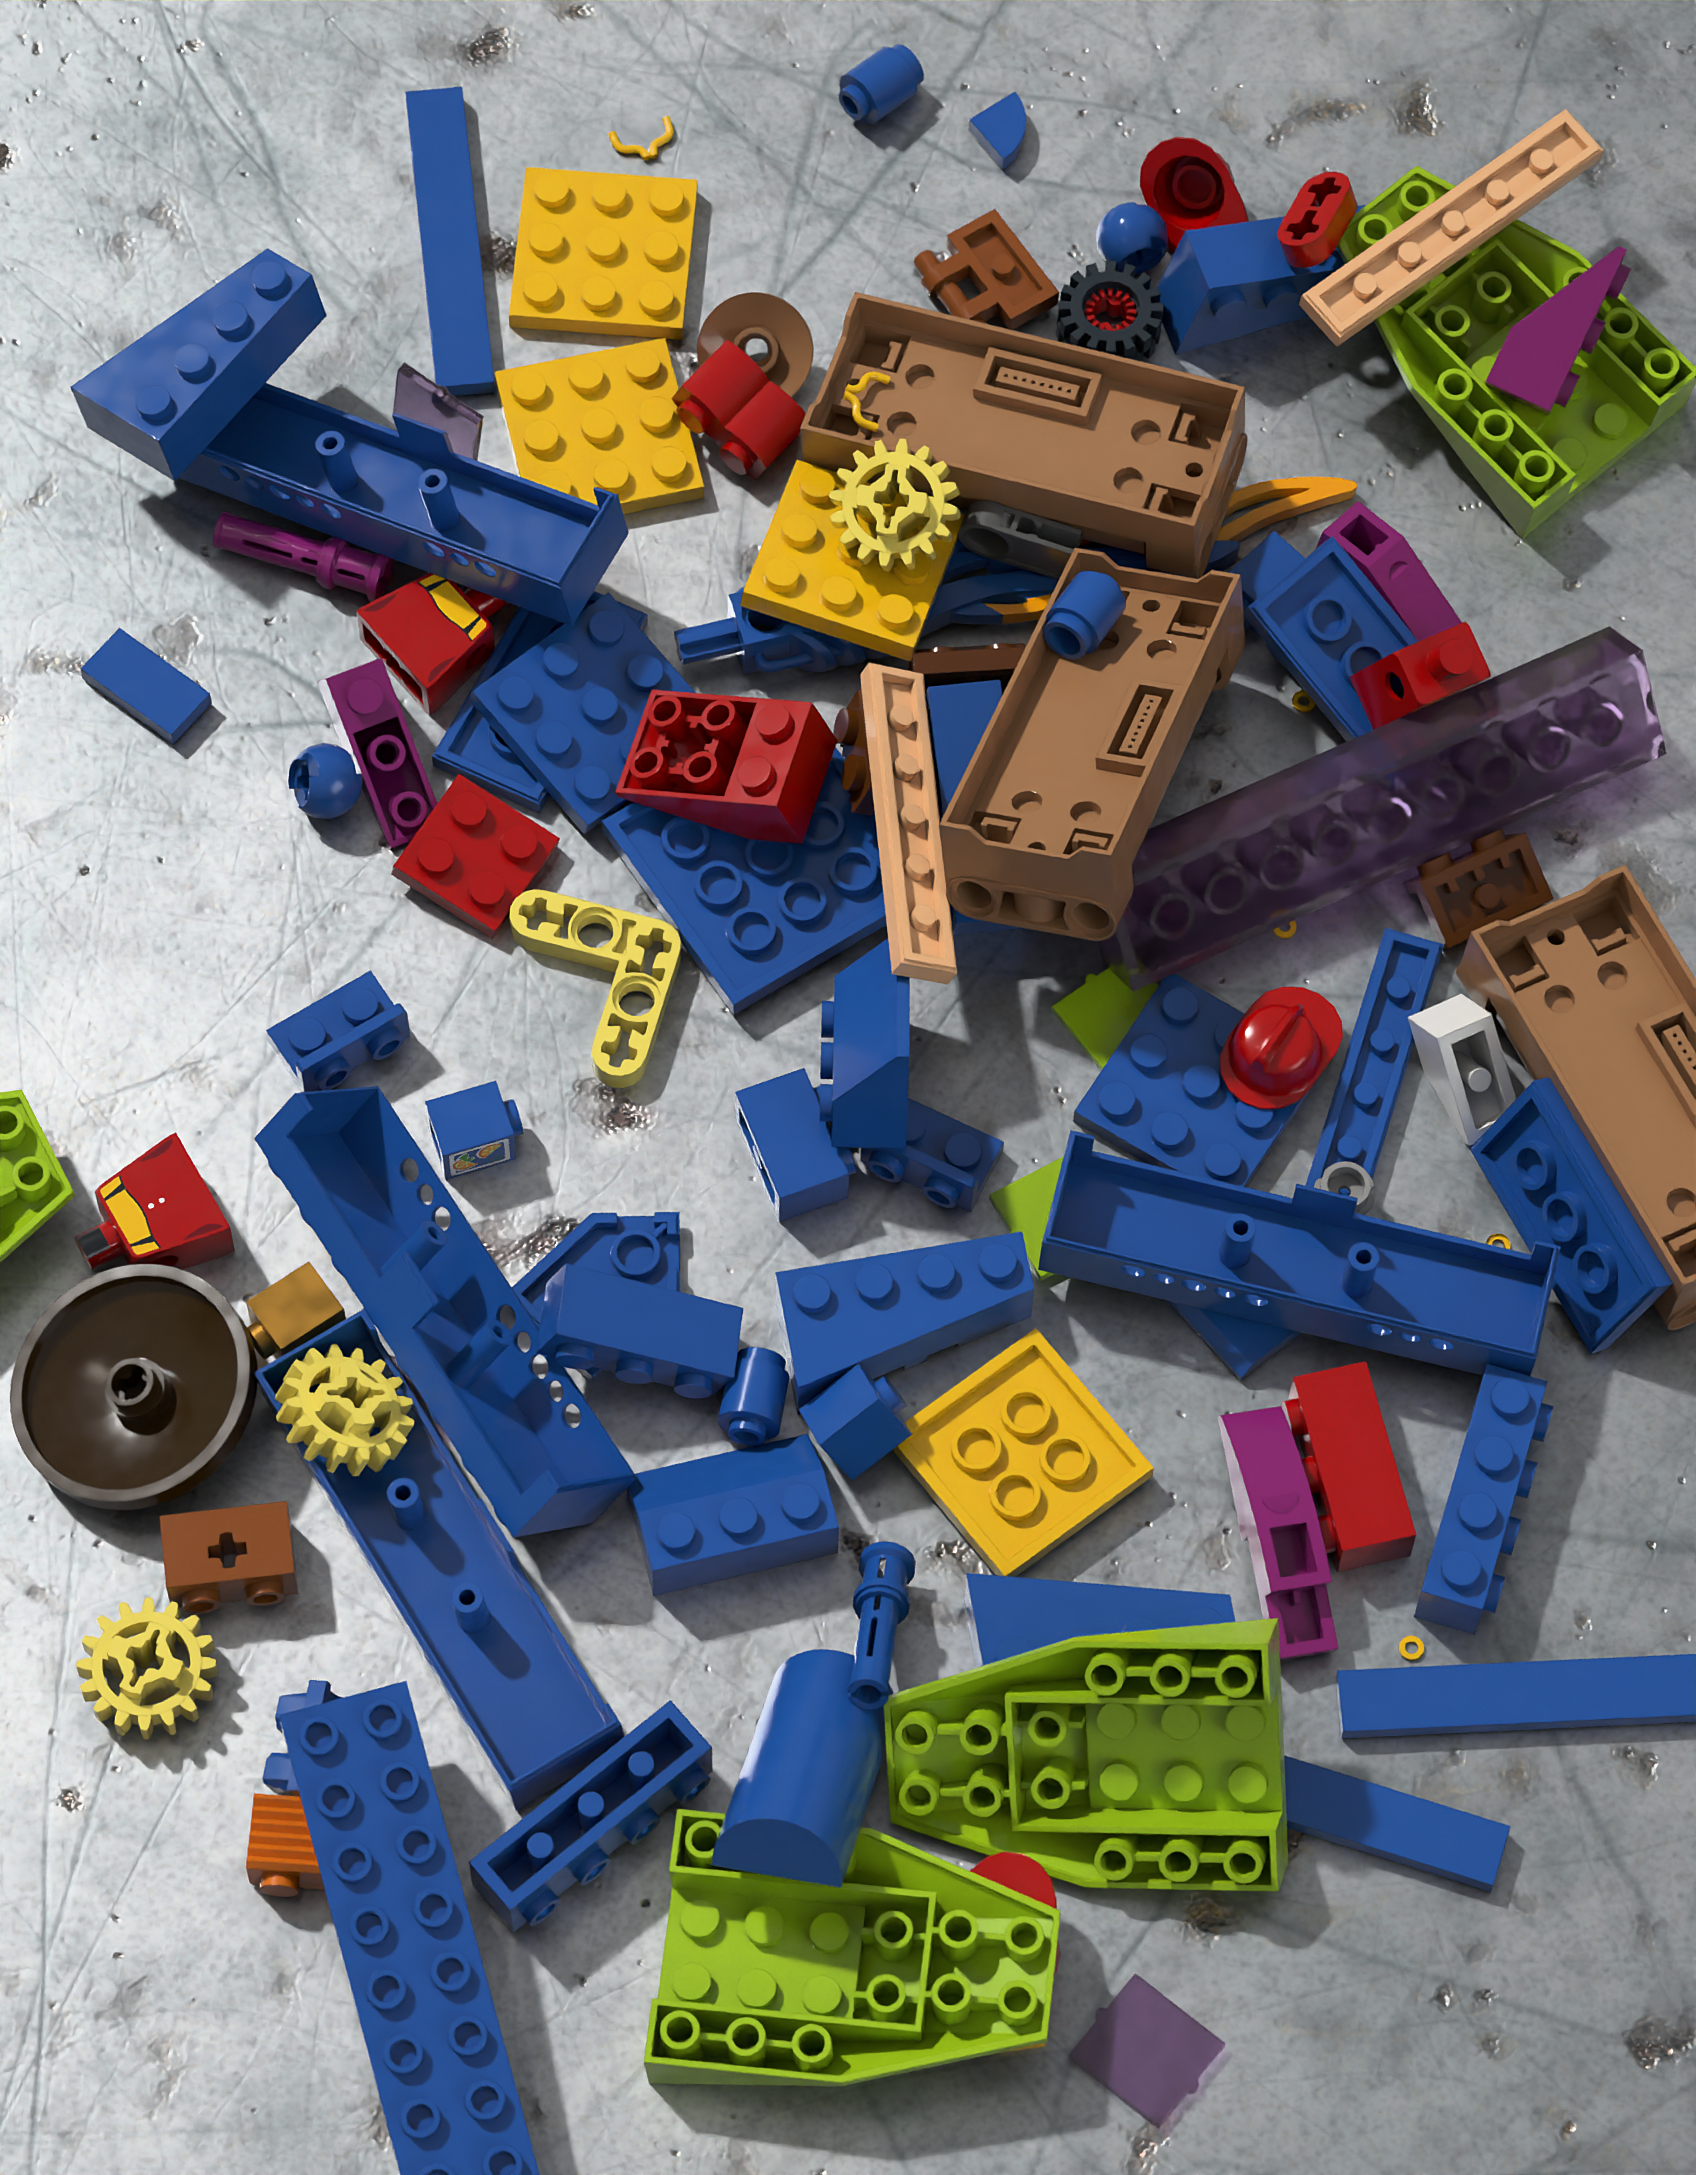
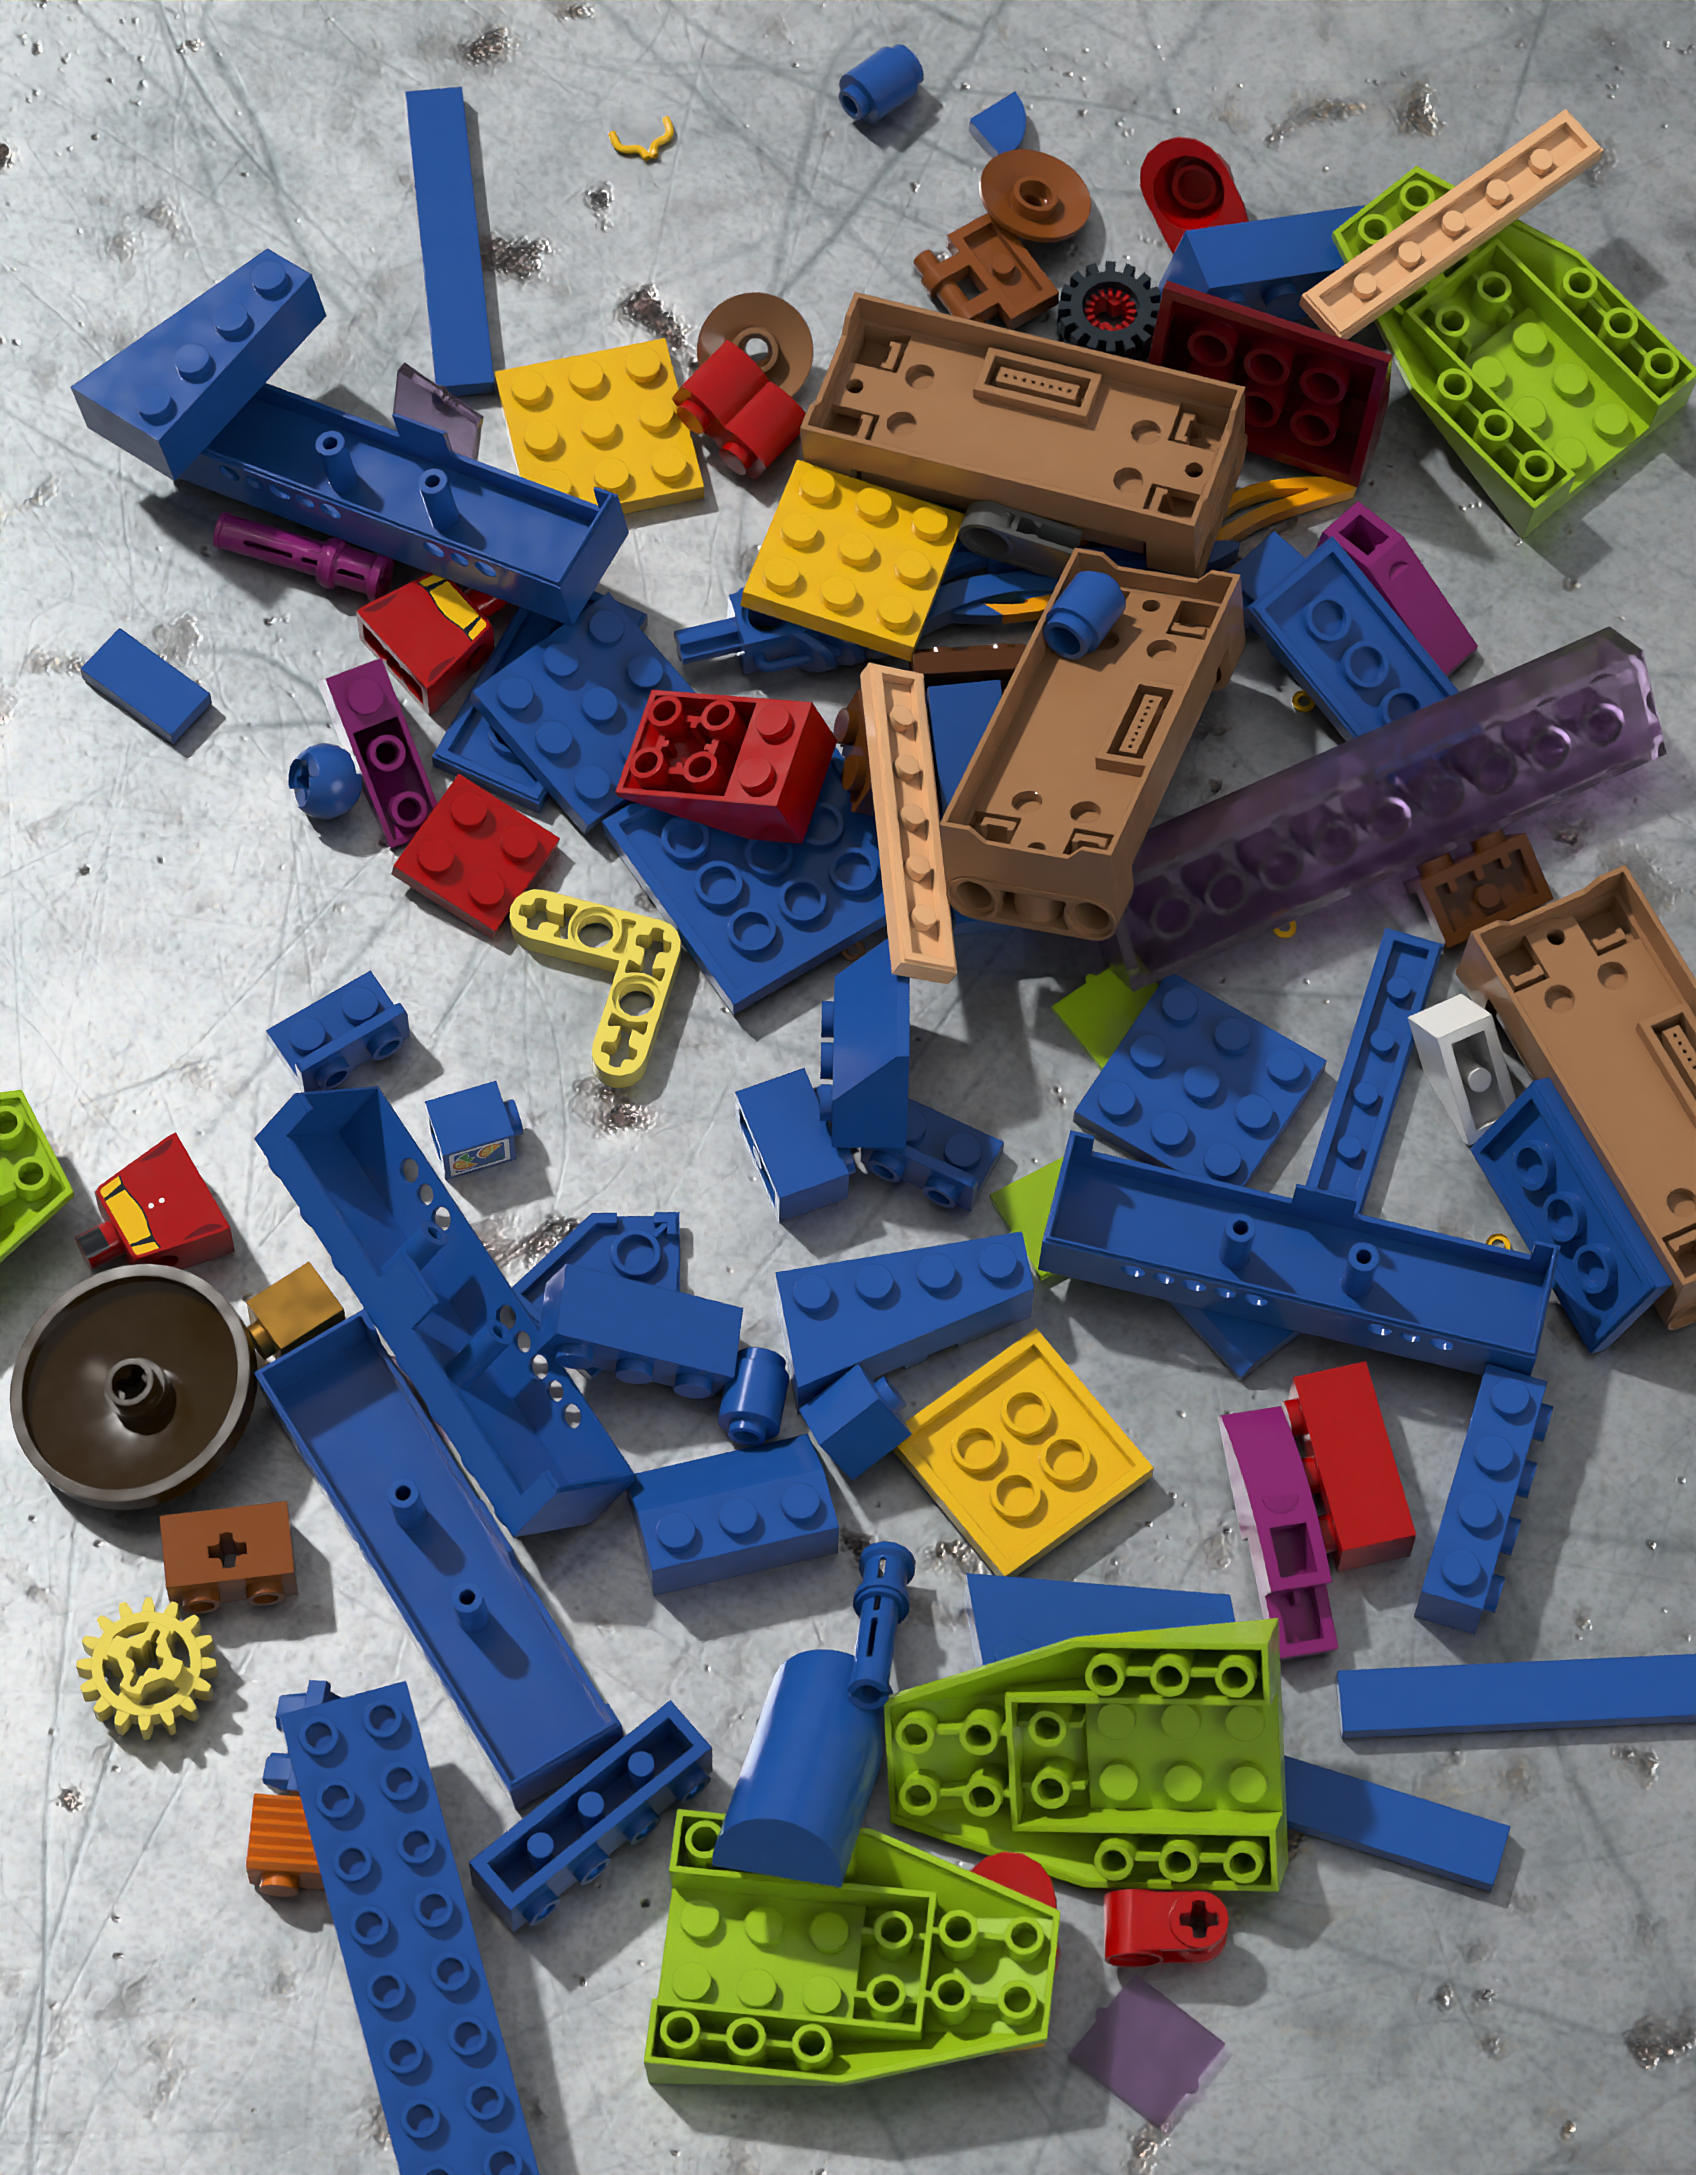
light yellow gear [275,1344,414,1476] -> none
yellow plate [509,167,698,340] -> none
light yellow gear [829,438,961,572] -> none
yellow piece [843,372,890,432] -> none
blue piece [1096,202,1168,275] -> none
red piece [1220,986,1343,1109] -> none
red beam [1277,172,1358,268] -> none
light grey plate [1314,1161,1374,1215] -> none
red torso [1350,622,1491,731] -> none
yellow piece [1399,1636,1424,1661] -> none
magenta slope [1485,246,1632,416] -> none
none -> medium nougat piece [841,941,866,962]
none -> dark orange dish [979,149,1091,242]
none -> red piece [1103,1889,1229,1968]
none -> dark red slope [1148,281,1393,488]

